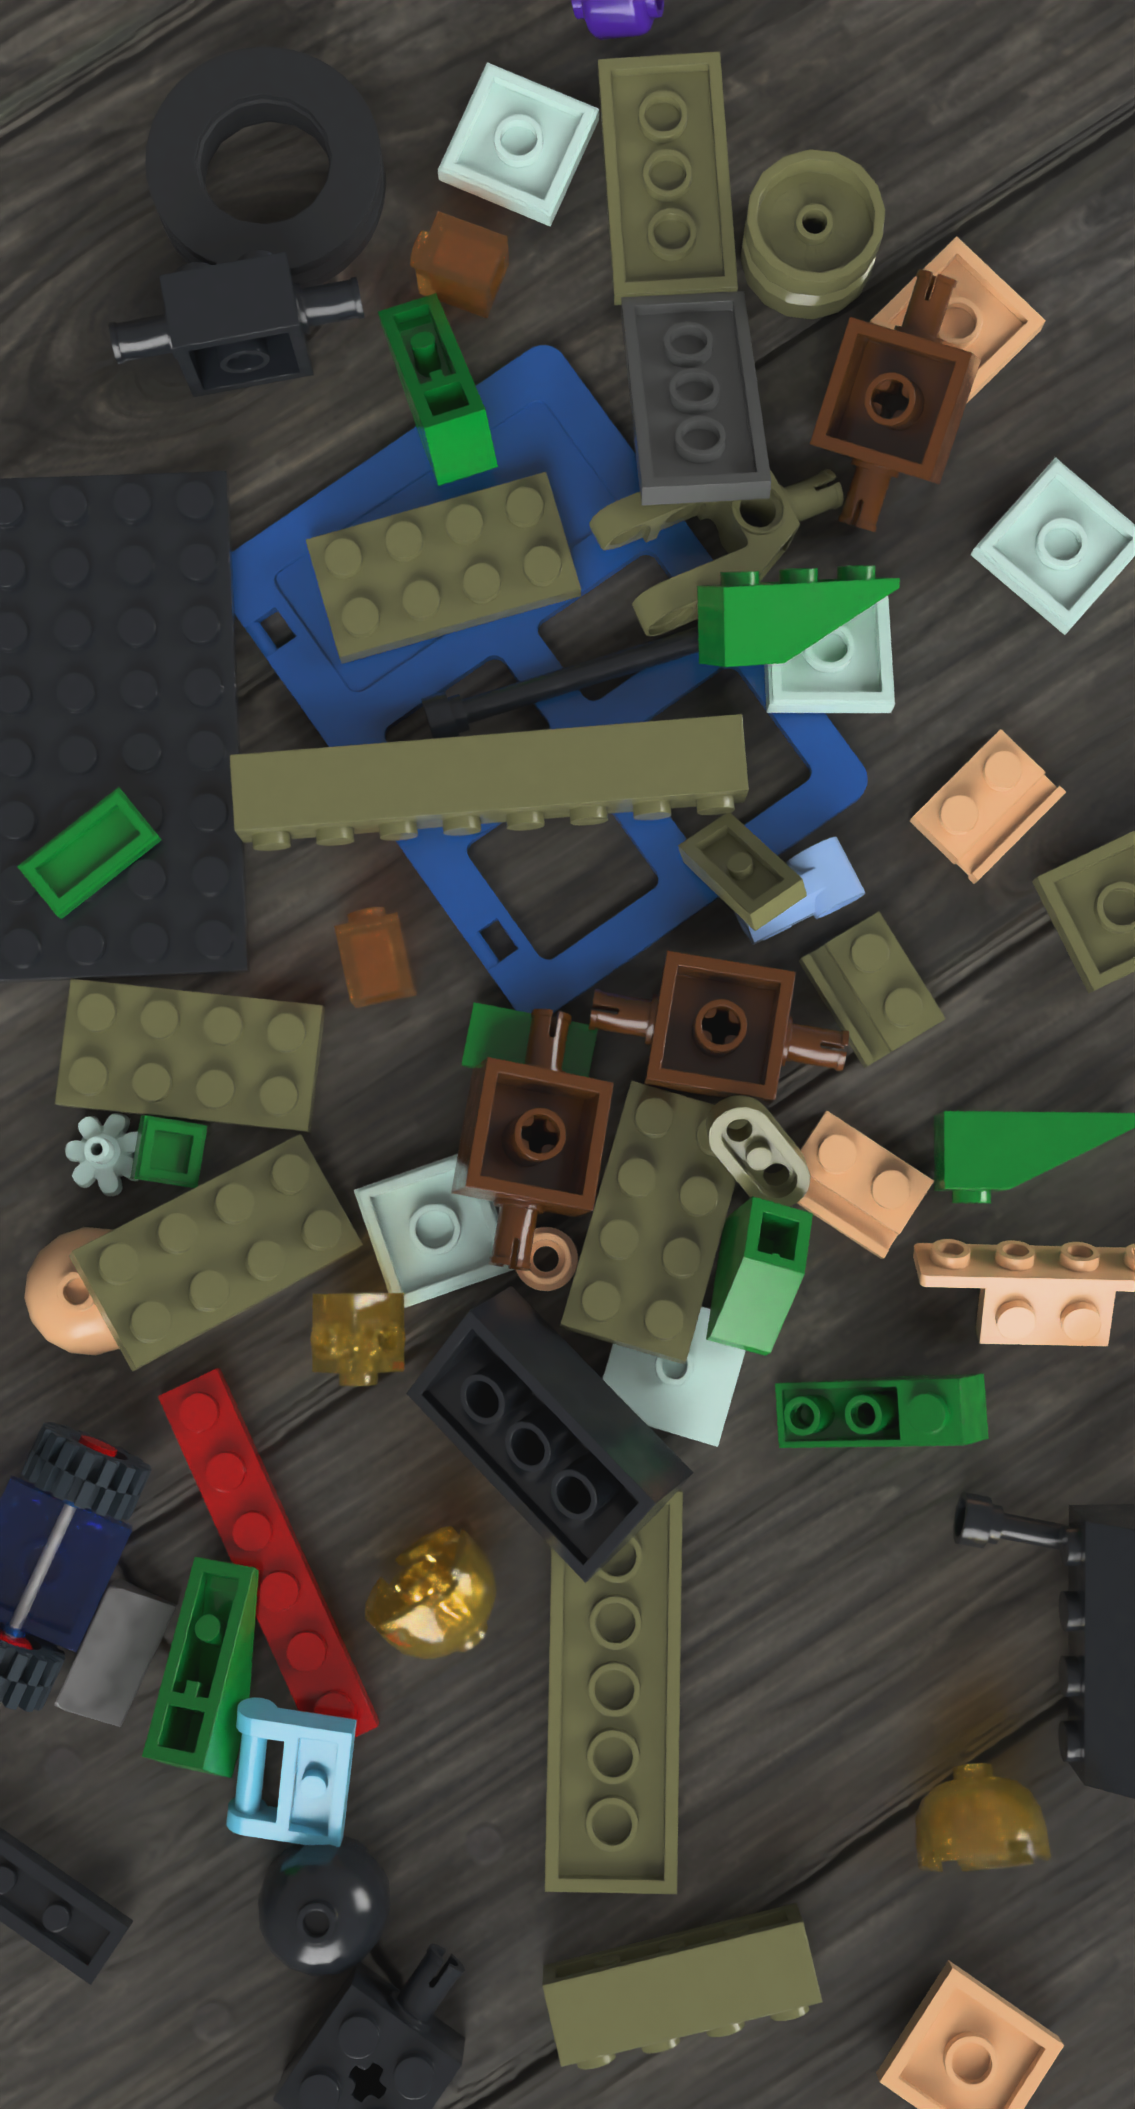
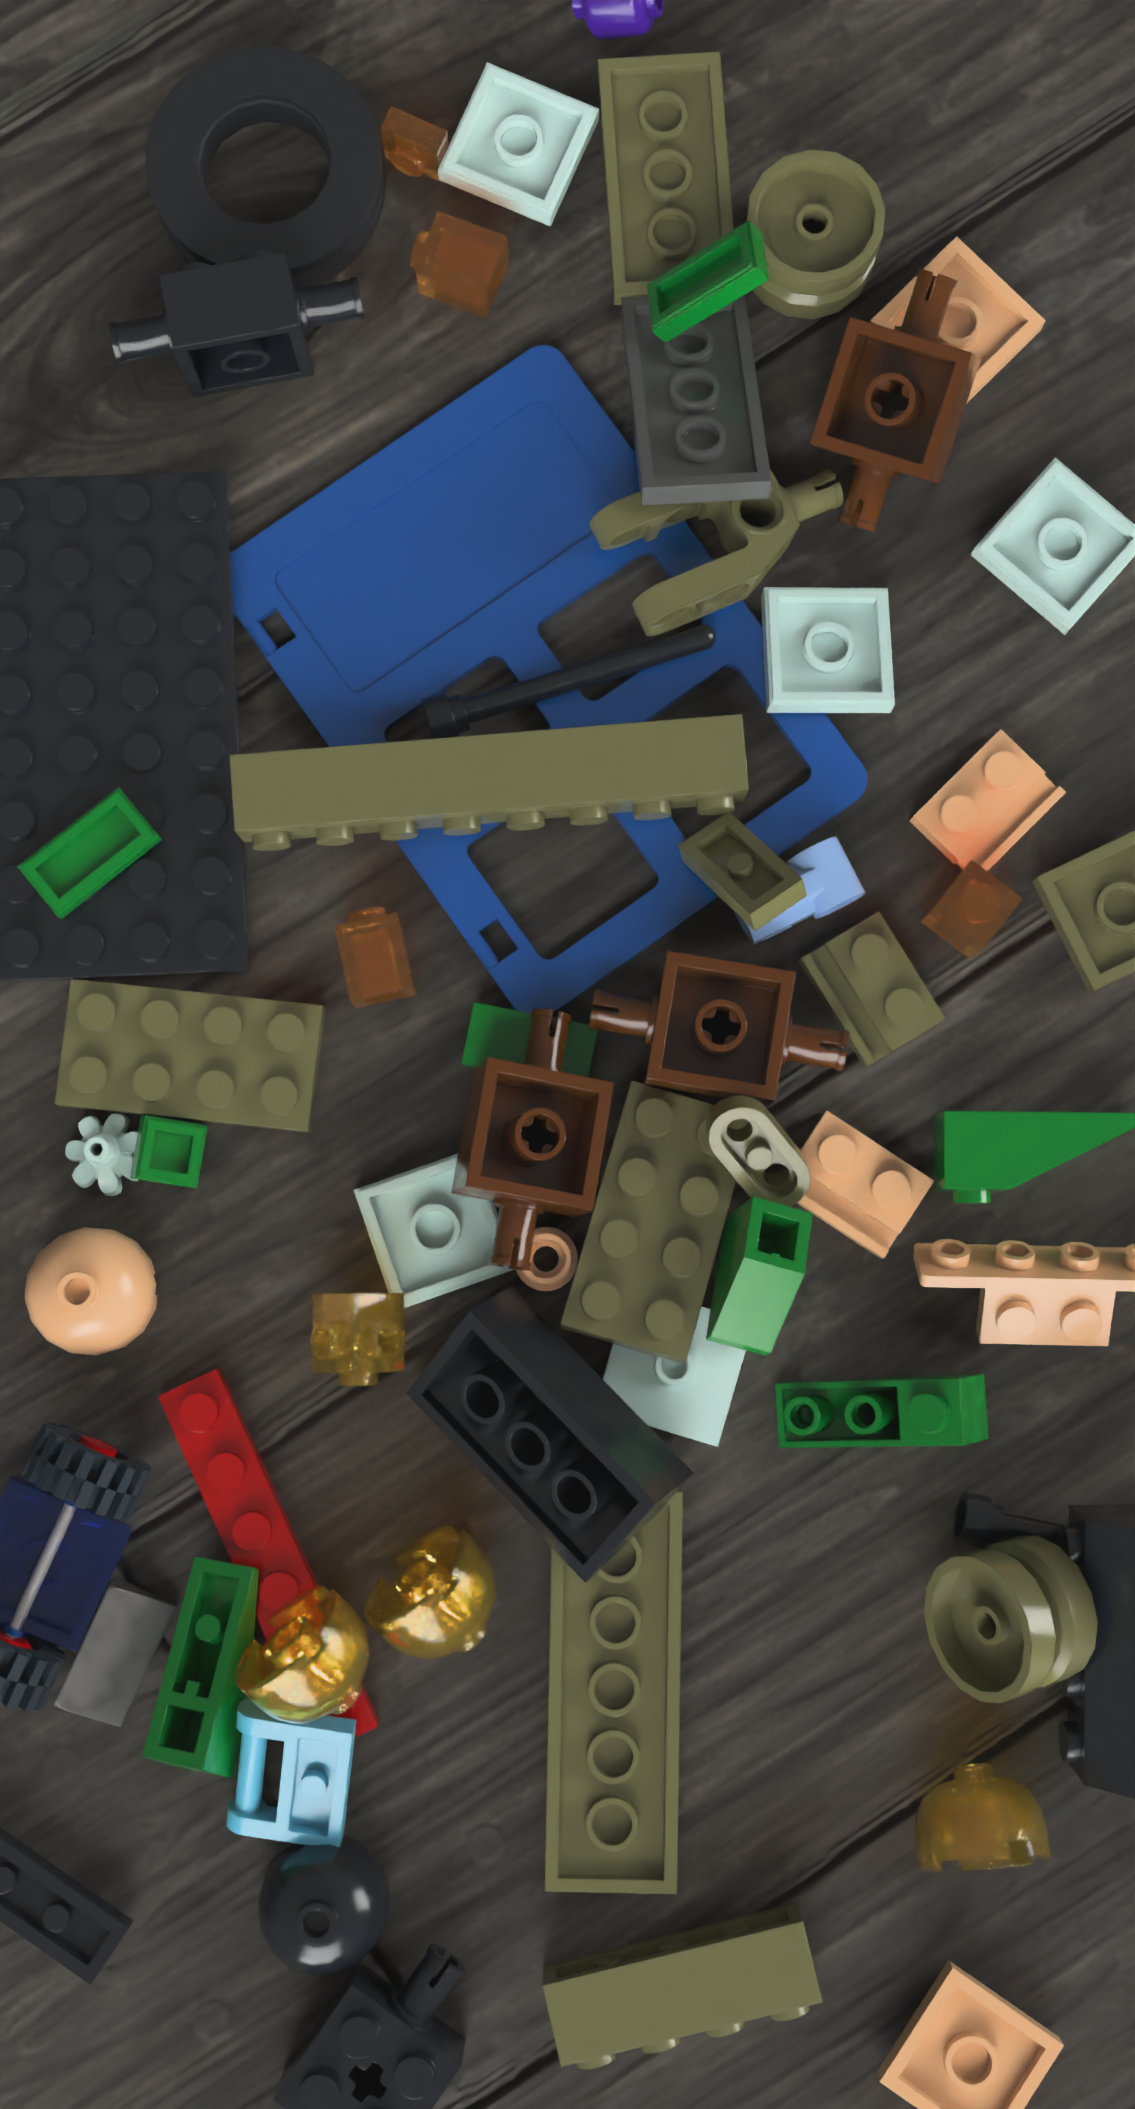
olive plate [69,1134,363,1372] -> none
olive plate [306,472,581,664] -> none
green slope [378,293,498,486] -> none
green slope [697,565,900,667] -> none
none -> clear yellow cylinder [235,1586,370,1724]
none -> clear orange plate [381,106,449,182]
none -> green tile [647,220,769,343]
none -> clear orange brick [921,859,1023,960]
none -> olive wheel [924,1536,1098,1703]

